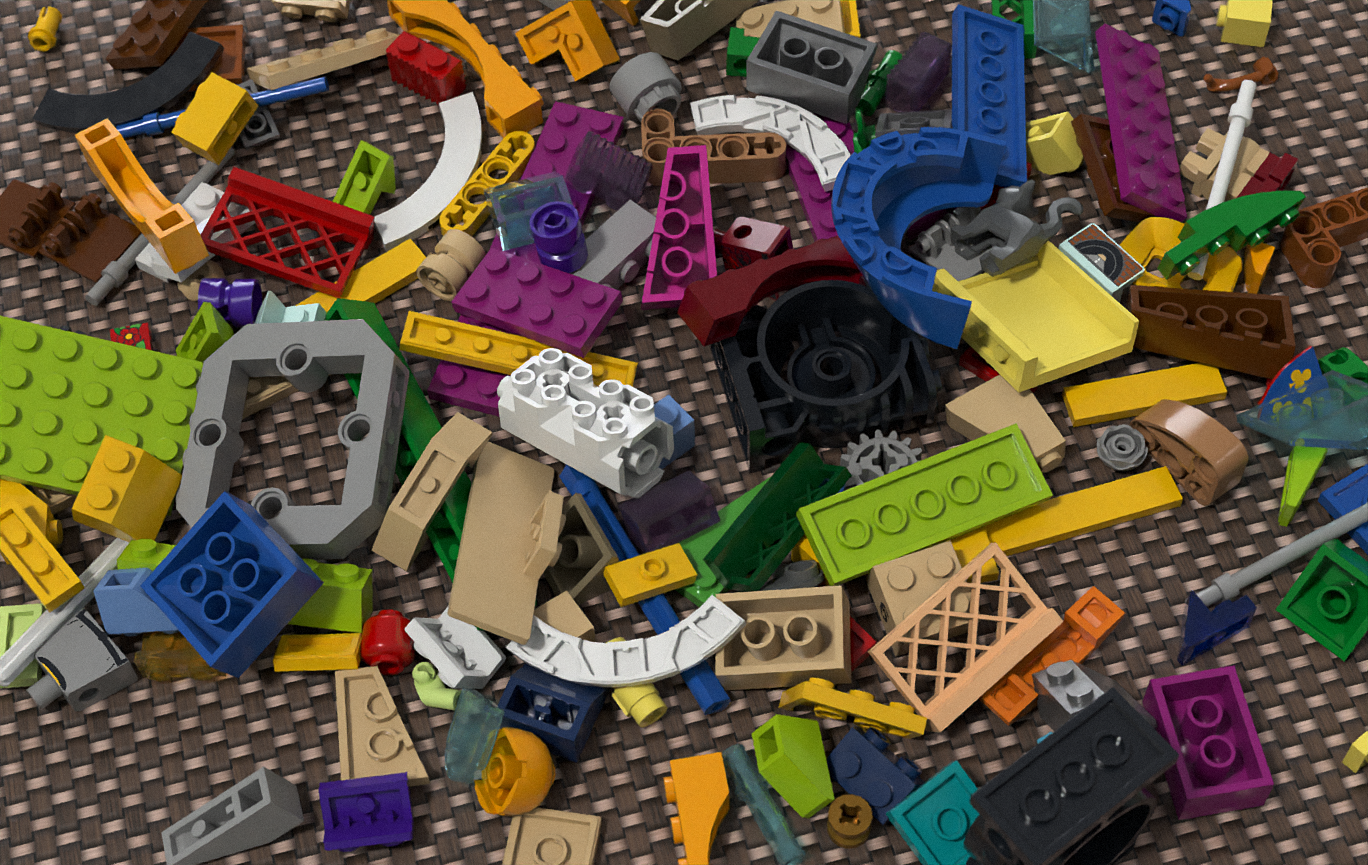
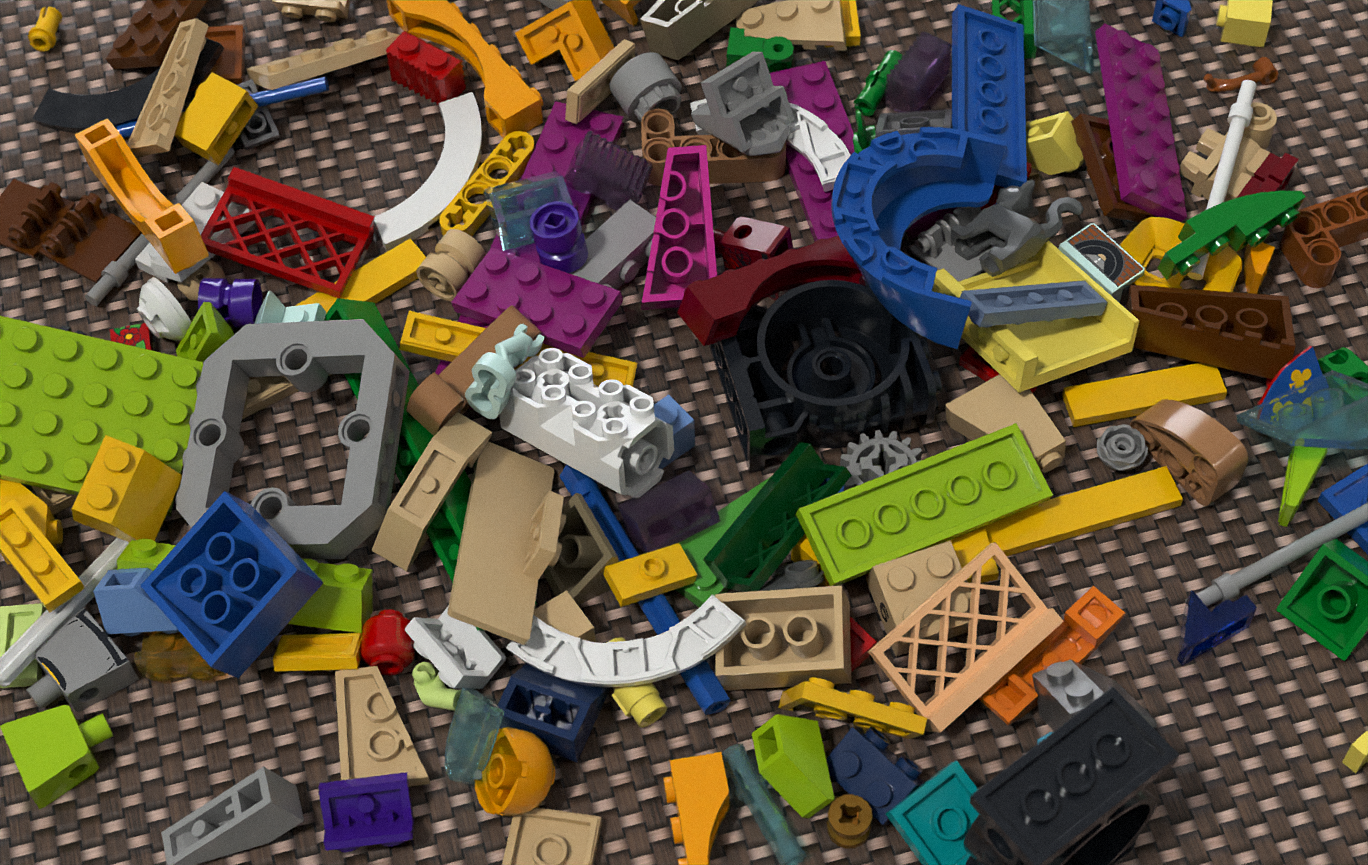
lime slope [332,140,396,215] -> none
flat silver slope [746,11,877,124] -> none
magenta brick [1142,665,1274,820] -> none
none -> lime torso [0,705,114,809]
none -> tan wing [127,18,209,157]
none -> white piece [137,277,192,341]
none -> medium nougat beam [406,305,542,436]
none -> light aqua piece [465,324,544,419]
none -> tan tile [565,39,635,124]
none -> light grey piece [691,52,795,156]
none -> sand blue plate [960,280,1107,328]
none -> tan brick [1242,102,1277,150]

